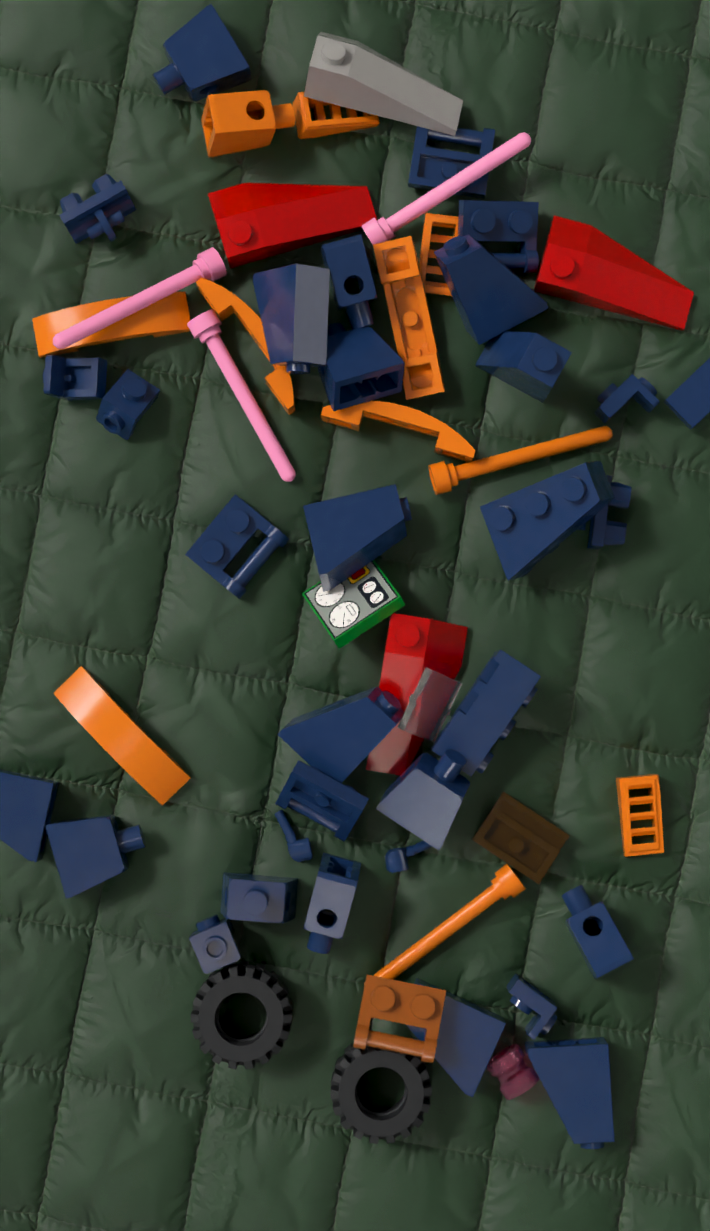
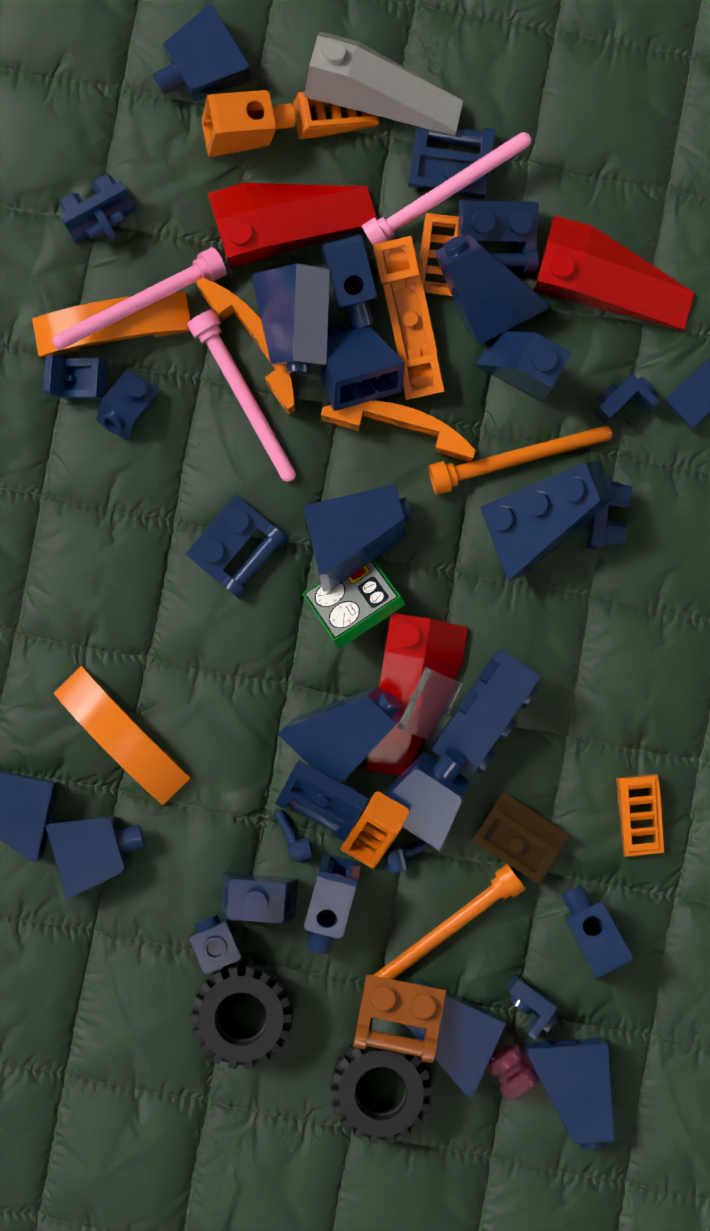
none -> orange slope [340,792,409,869]

